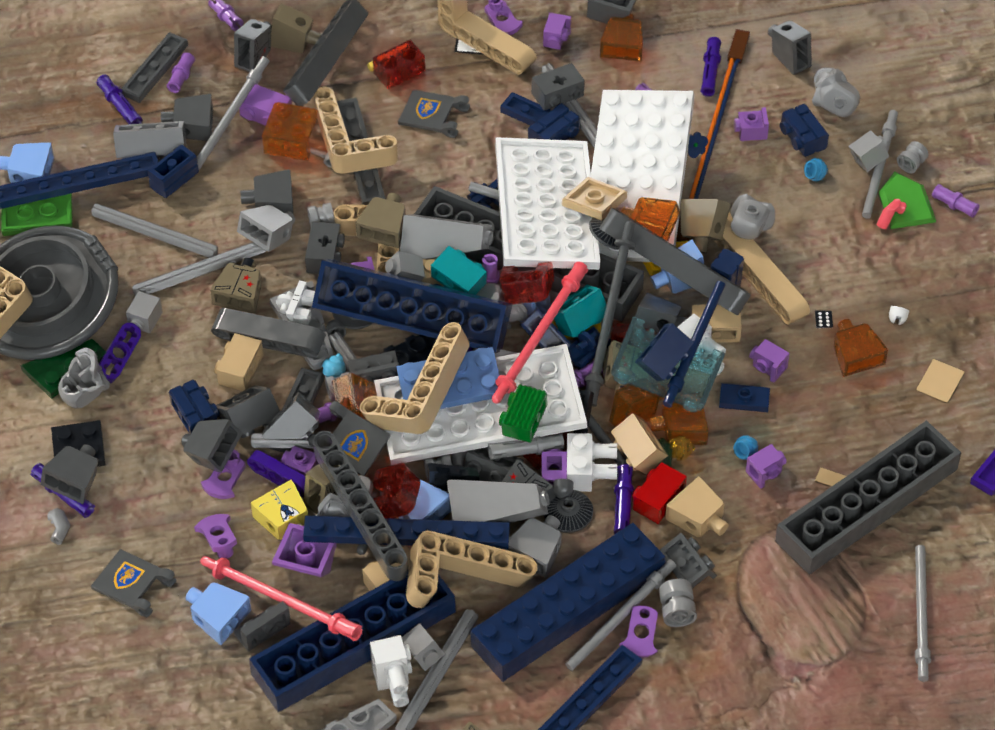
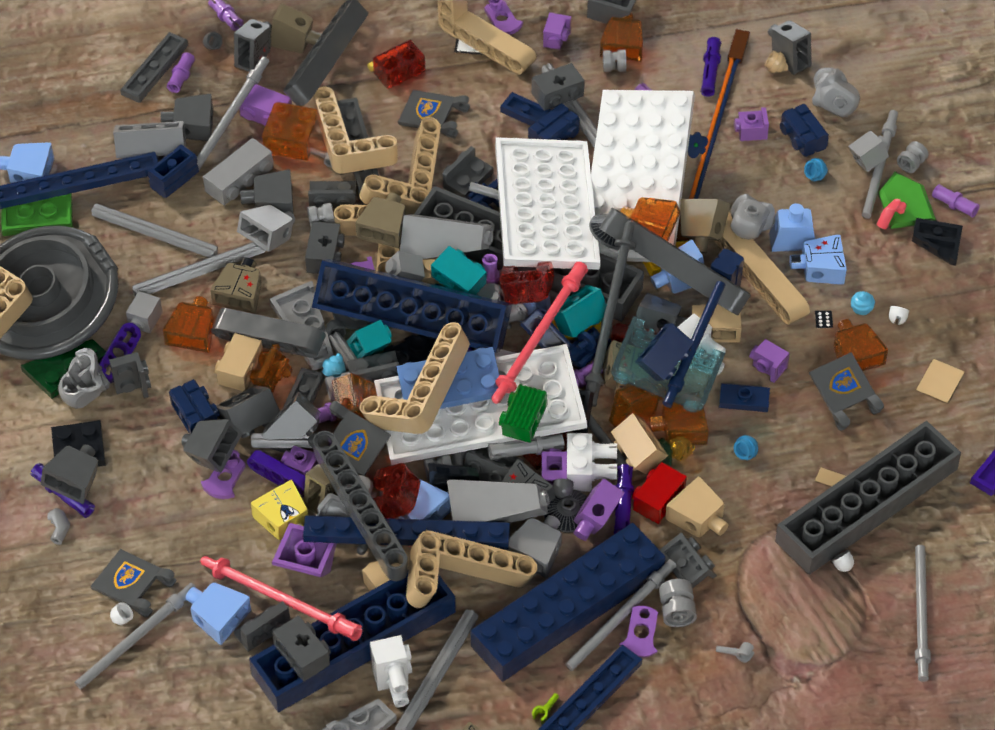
dark purple pin [96,74,143,124] -> none
medium lavender piece [194,514,237,559] -> none
white hips [276,280,315,325] -> none
light grey brick [402,623,445,671] -> none
tan tile [562,177,627,221] -> none
medium lavender brick [746,444,787,489] -> none
none -> light grey bar [75,583,197,690]
none -> dark grey bracket [109,352,151,398]
none -> white hinge [110,602,133,625]
none -> clear orange torso [163,296,214,353]
none -> dark grey hinge [203,32,222,50]
none -> light grey brick [203,138,274,206]
none -> clear orange hips [249,344,293,394]
none -> dark grey brick [272,615,331,682]
none -> dark grey bracket [308,181,357,208]
none -> teal brick [346,320,392,359]
none -> tan beam [359,117,441,215]
none -> dark grey bracket [442,146,493,199]
none -> lime hand [532,693,559,724]
none -> medium lavender torso [573,479,625,541]
none -> light grey wheel [603,50,626,72]
none -> light grey hand [716,642,754,663]
none -> tan plate [764,51,788,73]
none -> light blue torso [769,203,815,252]
none -> light blue torso [790,235,847,285]
none -> dark grey flag [809,352,884,431]
none -> white hinge [831,550,854,572]
none -> medium azure plate [851,291,875,315]
none -> black wing [912,218,963,266]

